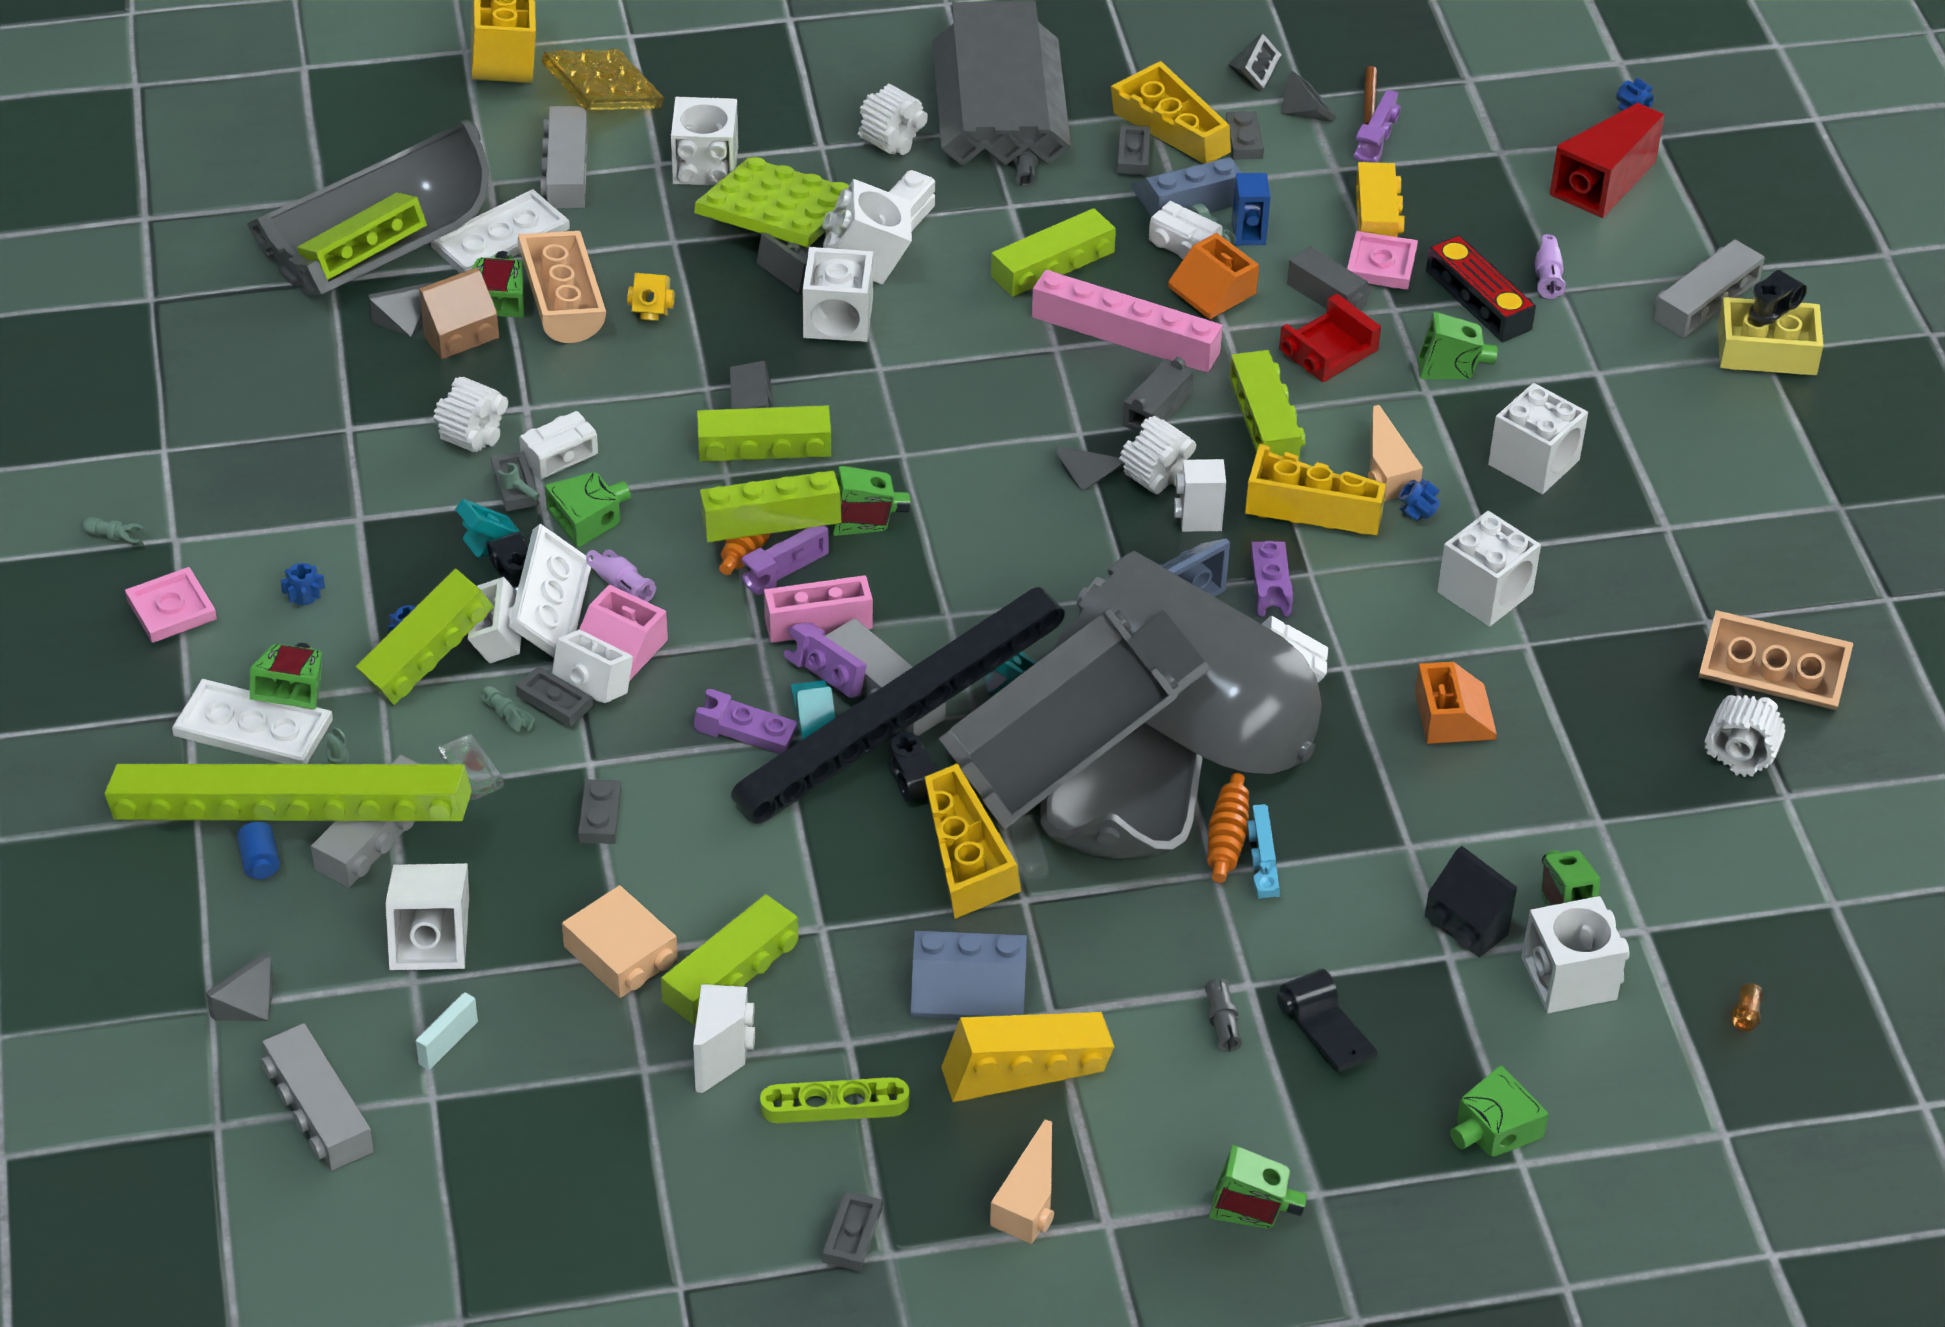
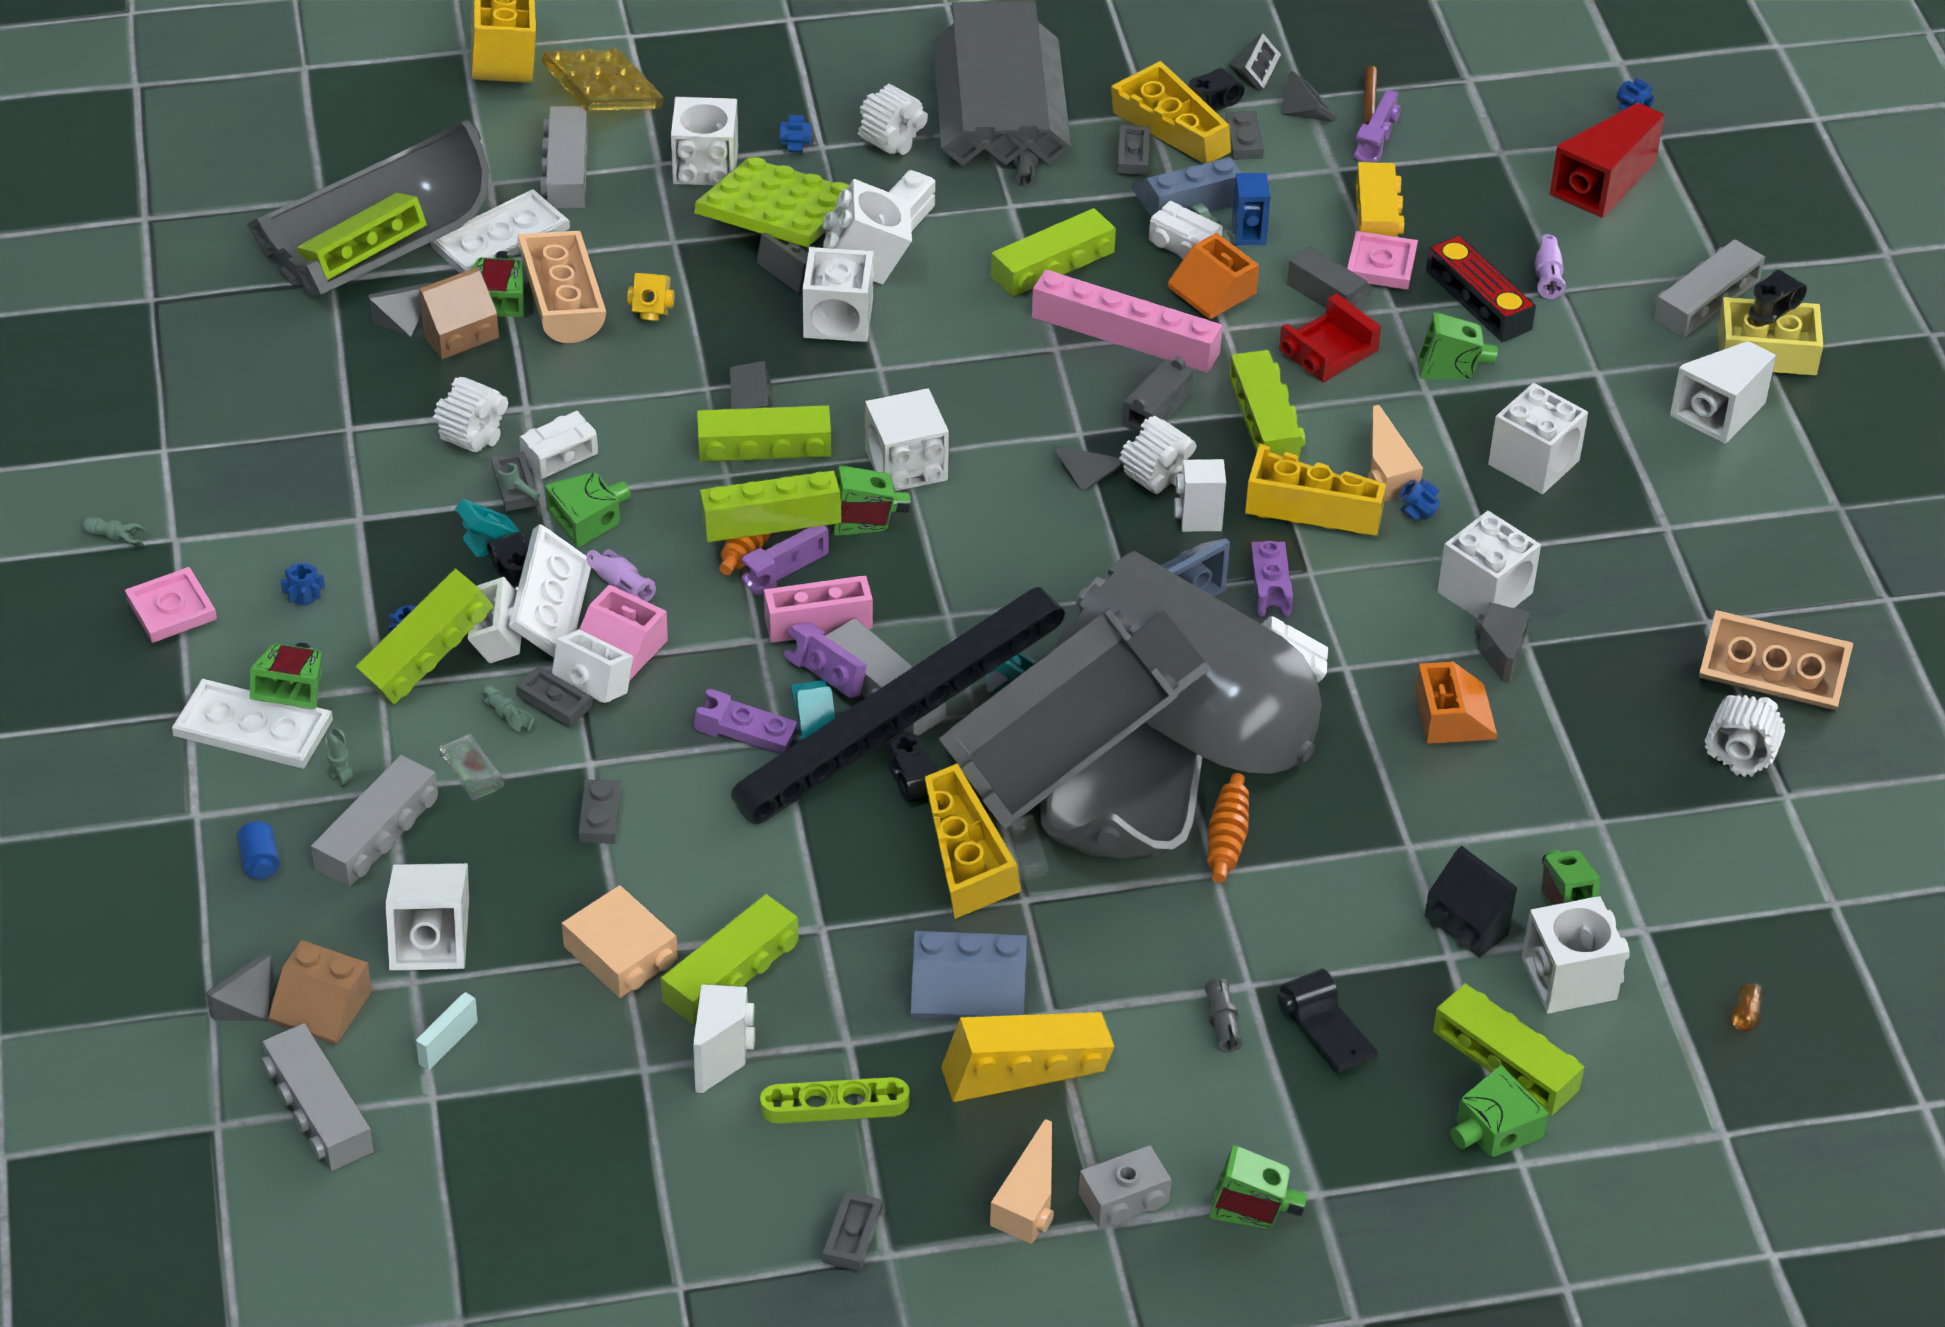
lime brick [104,764,472,821] -> none
medium azure hinge [1247,804,1280,899] -> none
none -> medium nougat slope [268,940,372,1045]
none -> blue gear [780,115,812,153]
none -> white brick [865,388,949,491]
none -> light grey brick [1079,1145,1171,1229]
none -> black piece [1189,68,1245,112]
none -> lime brick [1433,983,1585,1116]
none -> dark grey slope [1474,602,1530,683]
none -> white slope [1670,341,1776,444]

